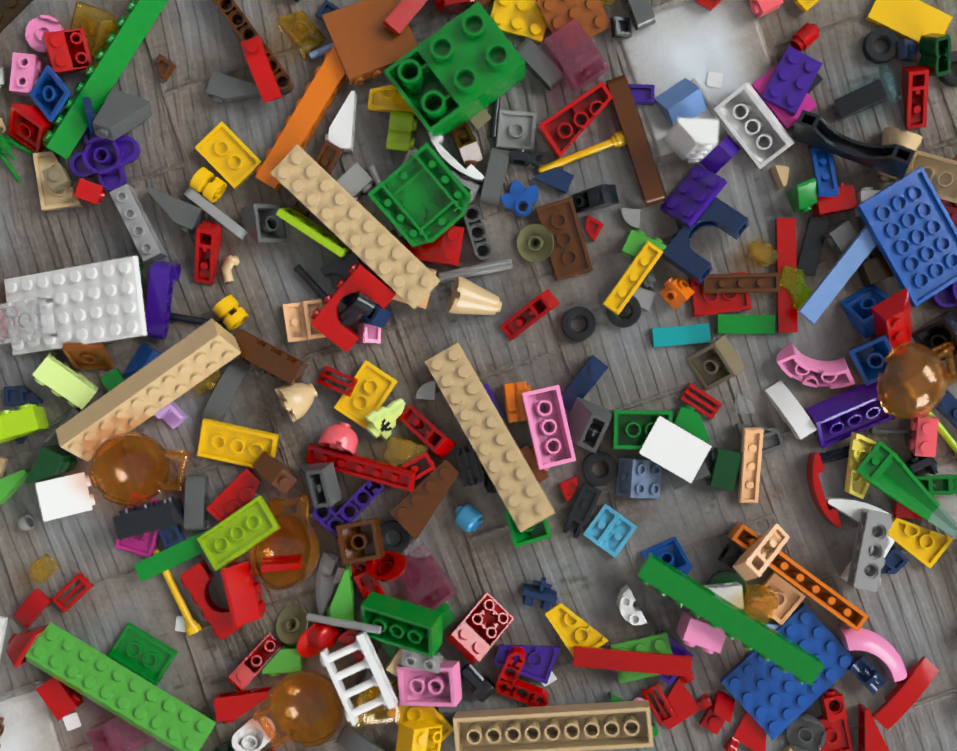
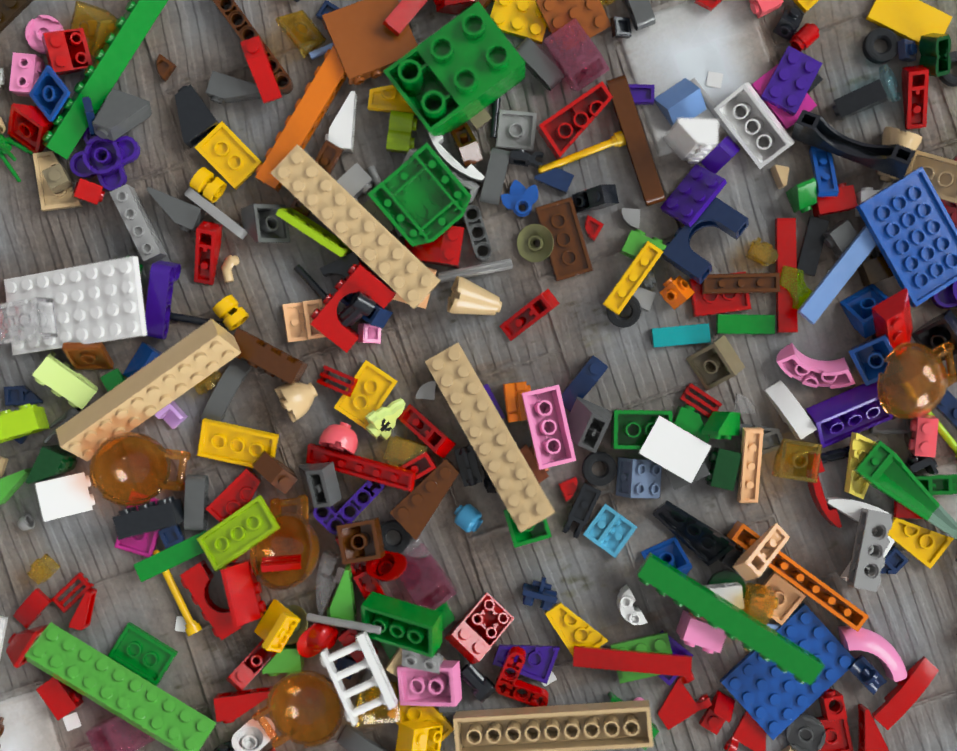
black tyre [561,307,596,341] -> none
red tile [641,682,678,727] -> none
none -> red slope [68,588,97,630]
none -> black slope [175,84,219,148]
none -> yellow bracket [254,599,301,653]
none -> dark blue tile [335,655,356,680]
none -> black wing [653,500,736,566]
none -> green slope [702,411,740,439]
none -> clear yellow slope [772,439,822,483]
none -> black bracket [773,5,804,40]

